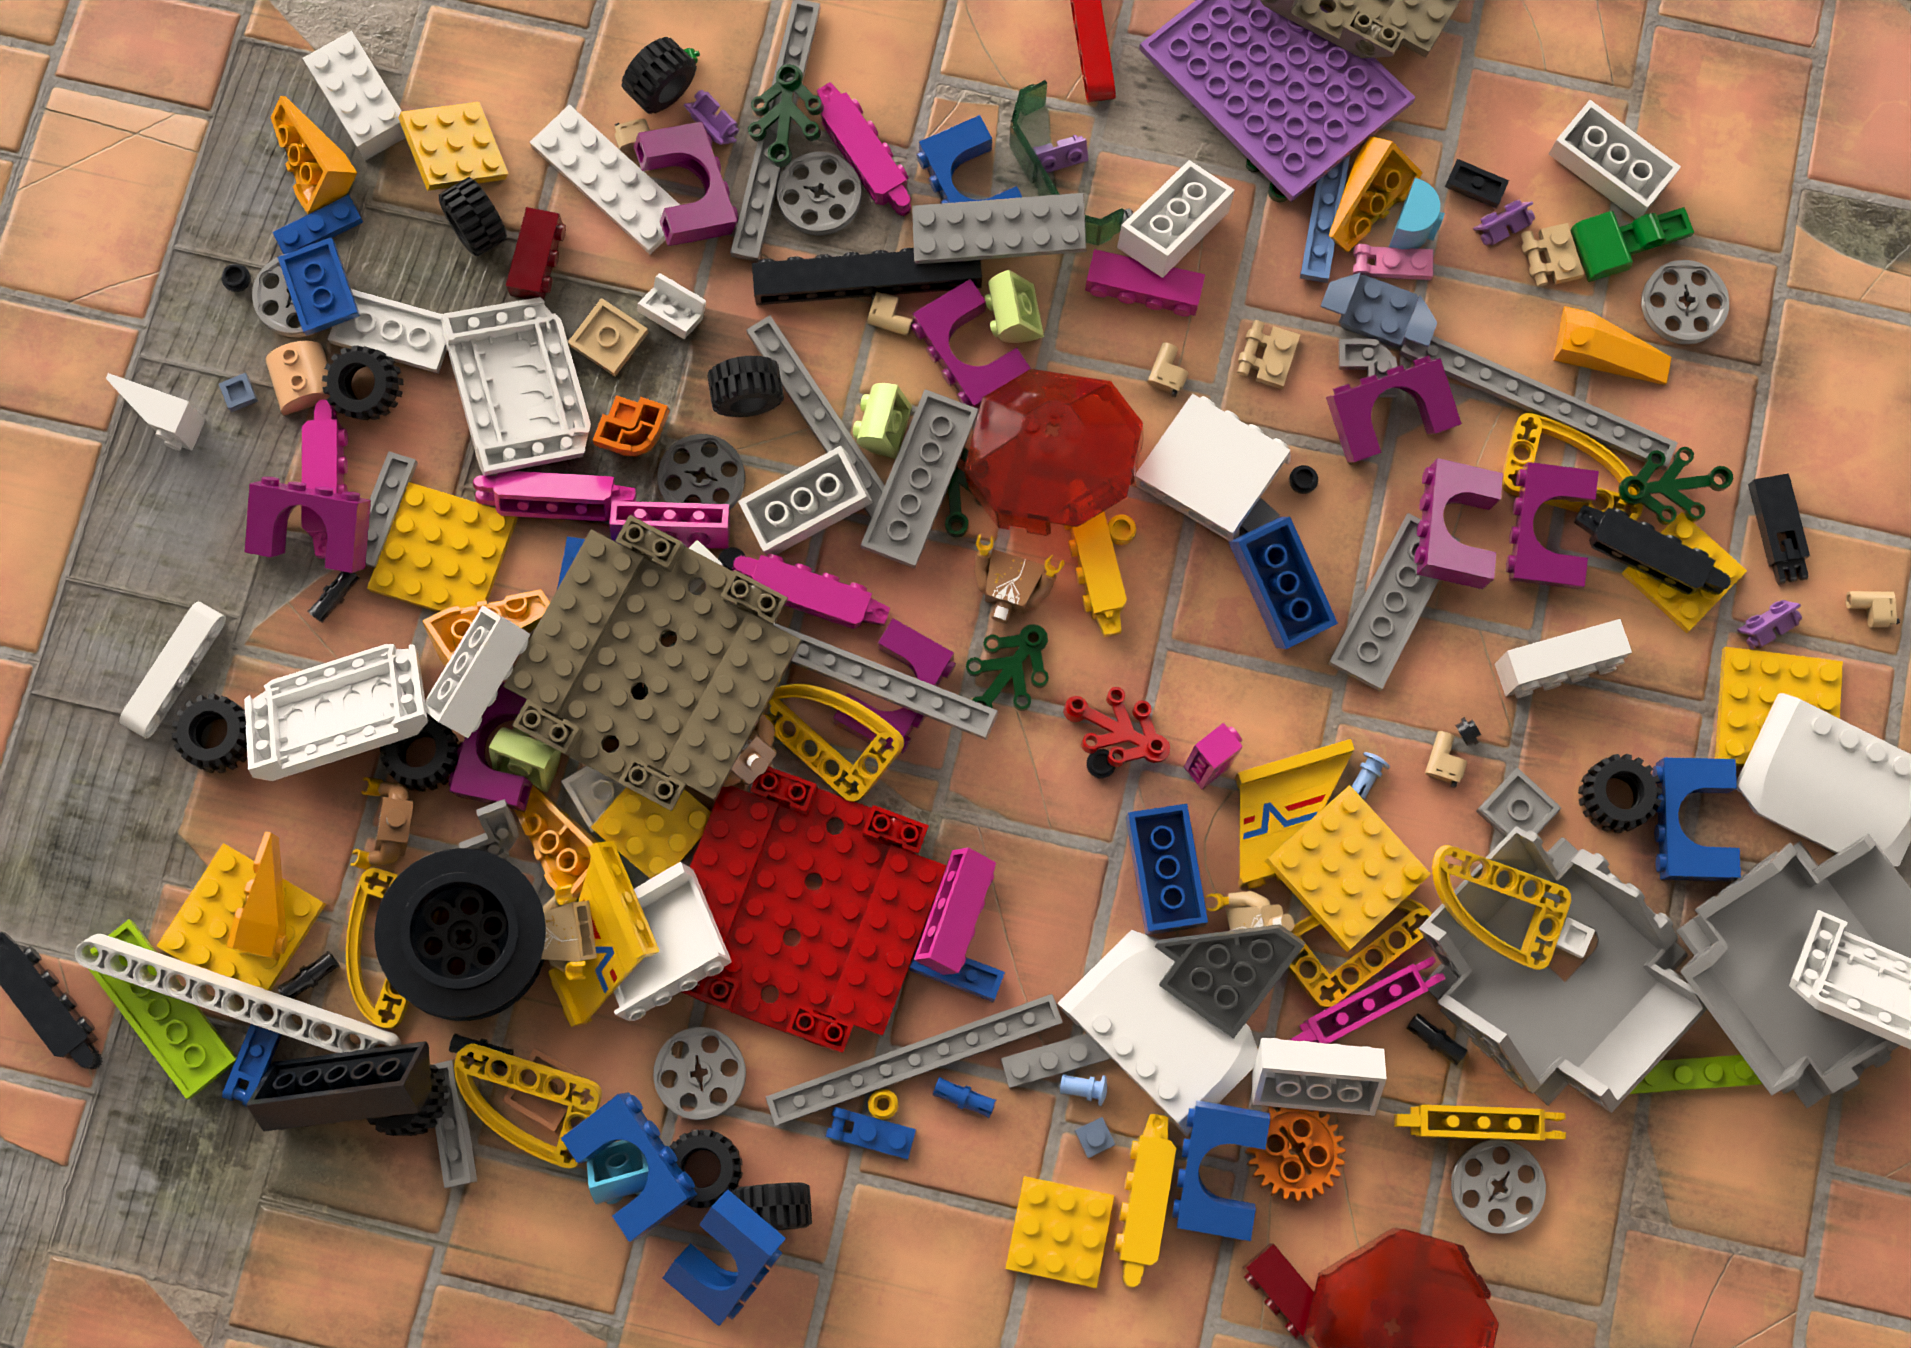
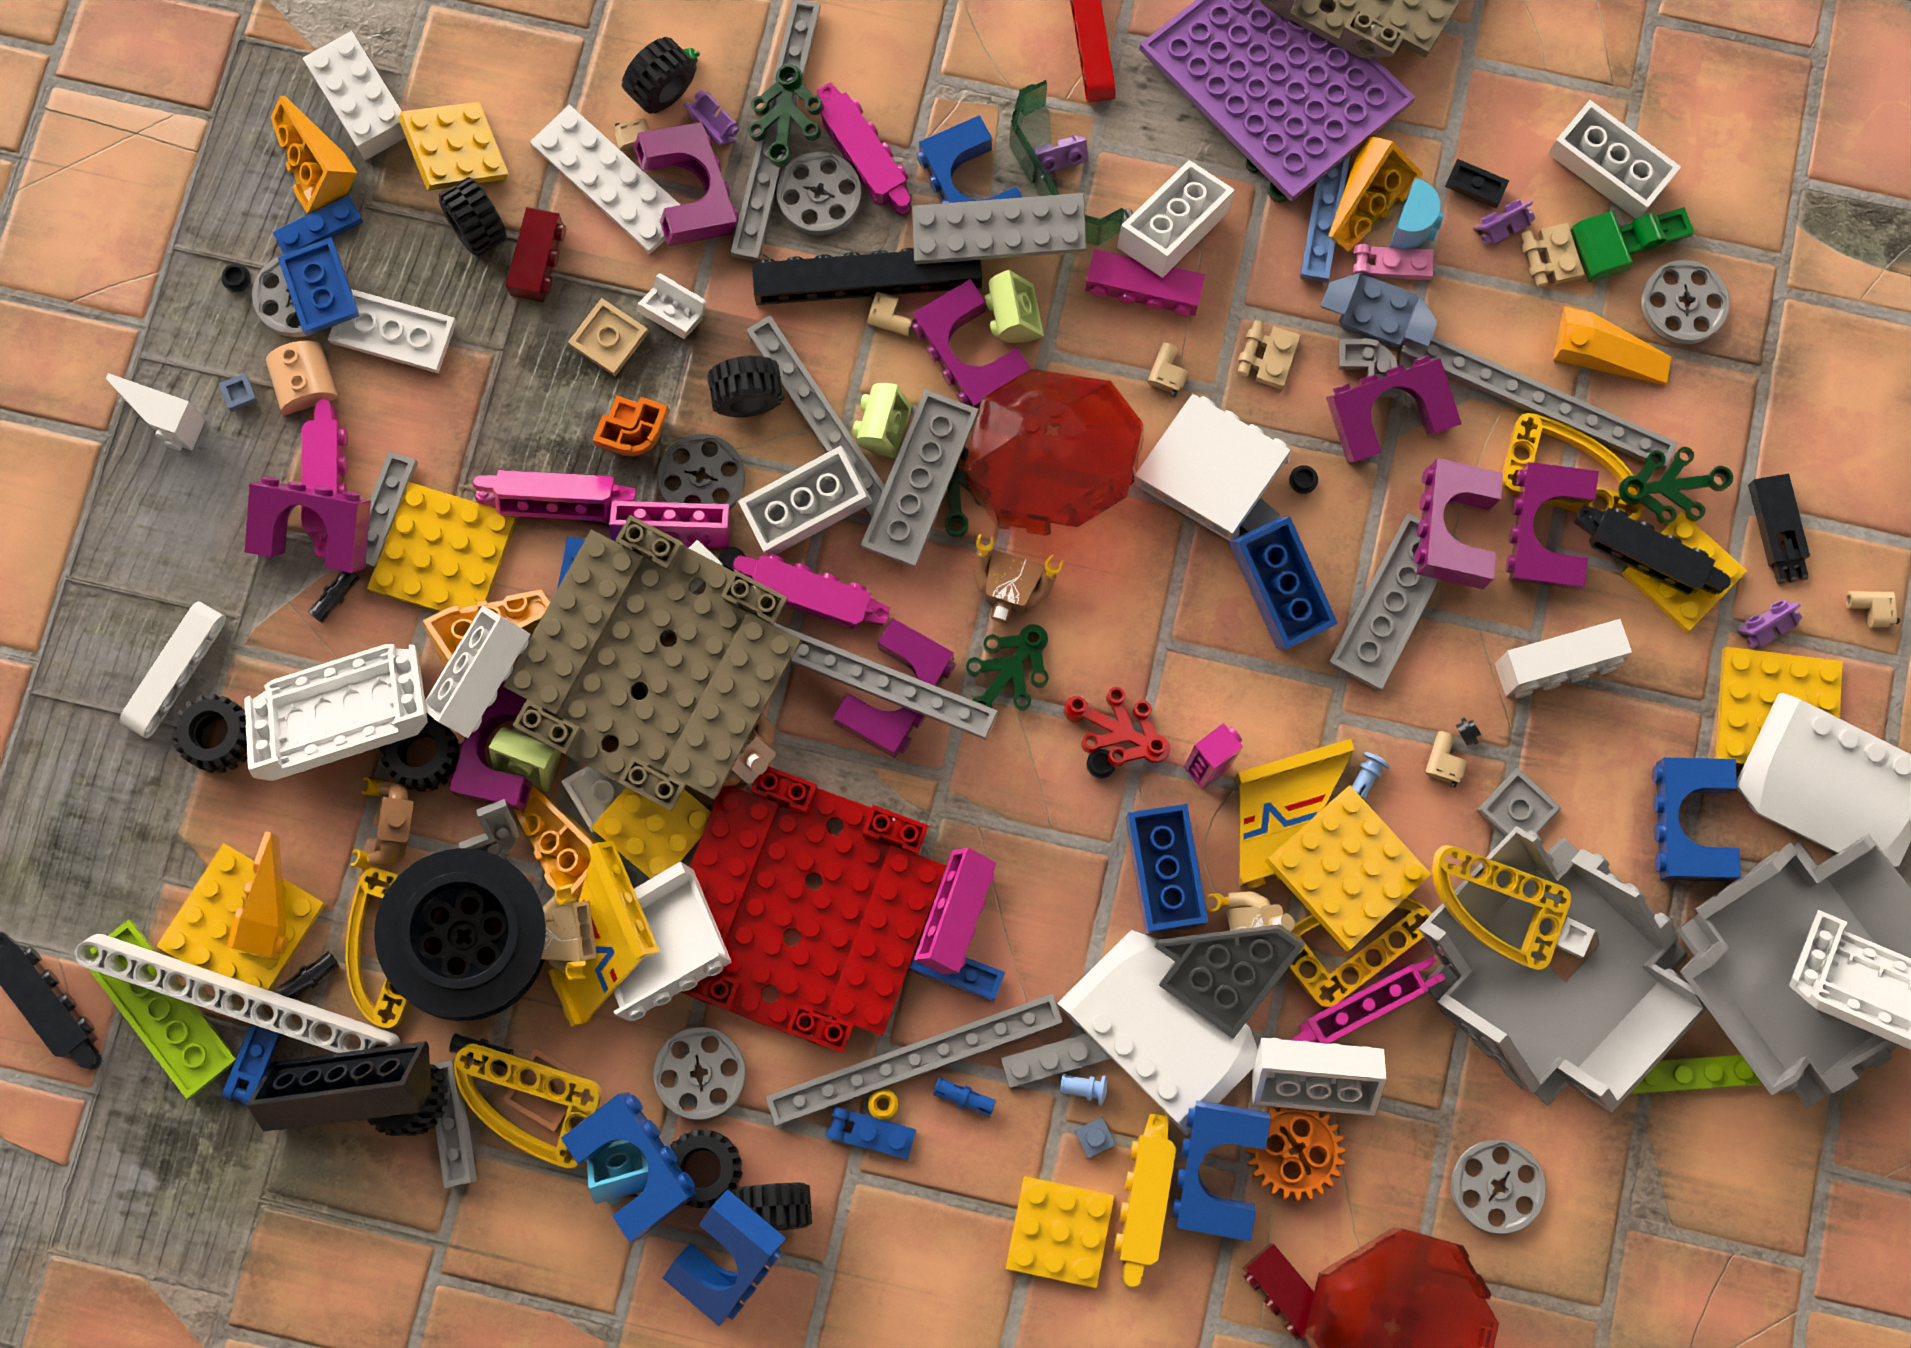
black tyre [322,345,404,420] -> none
white slope [441,297,591,476] -> none
yellow beam [763,684,904,802] -> none
yellow hinge [1061,479,1127,637] -> none
yellow tile [1108,514,1136,545] -> none
yellow hinge [1394,1105,1566,1142] -> none
black pin [1406,1013,1468,1065] -> none
black tyre [1578,754,1662,833] -> none

